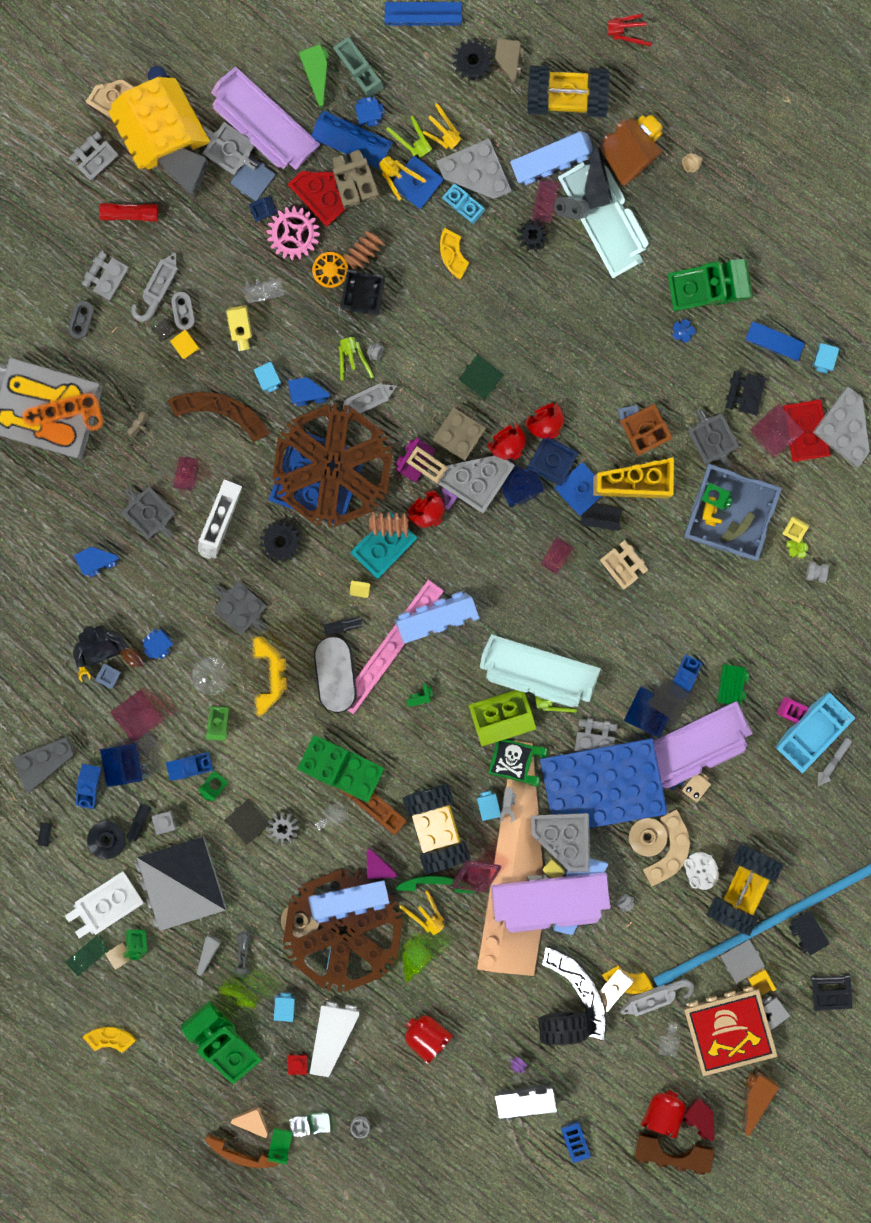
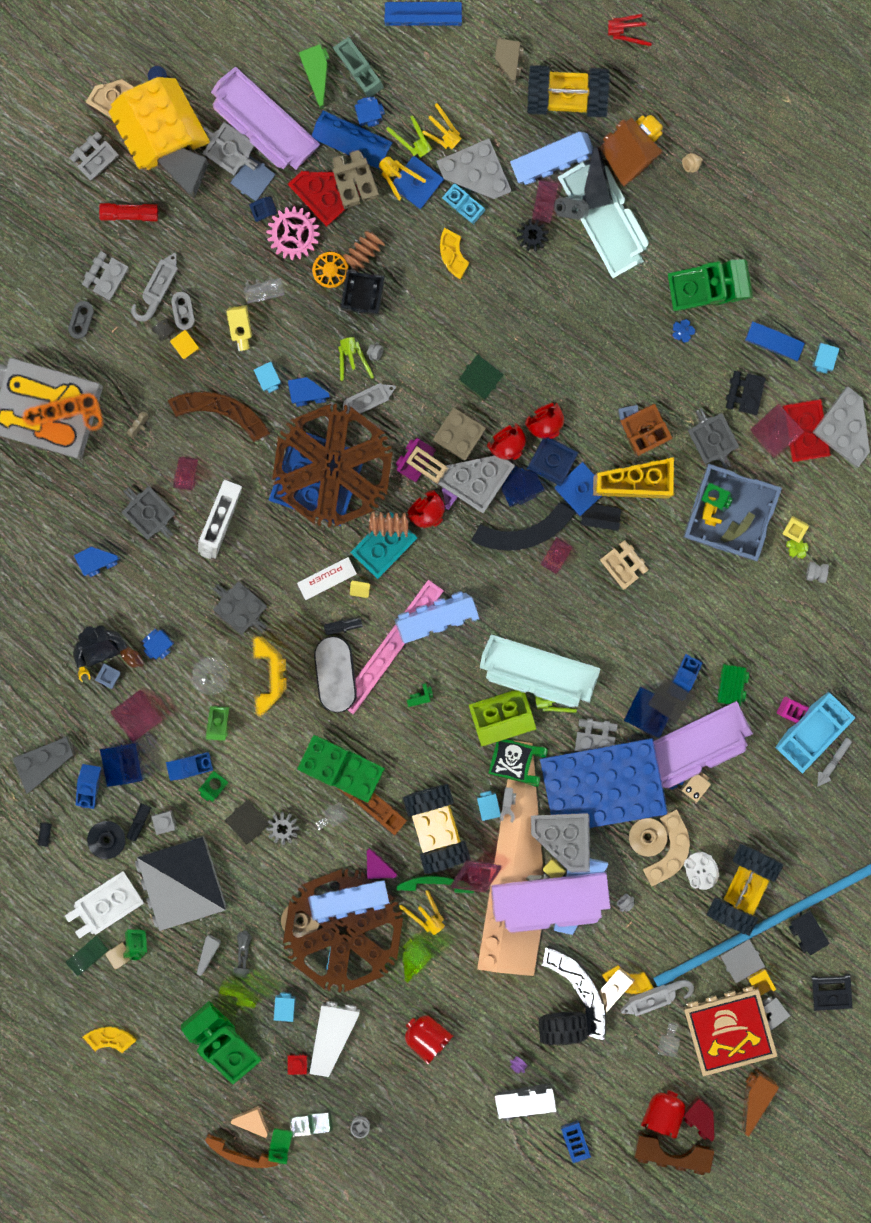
black gear [259,521,301,563] -> none
black gear [452,39,494,82] -> none
none -> white tile [297,557,357,600]
none -> black tile [471,502,575,551]

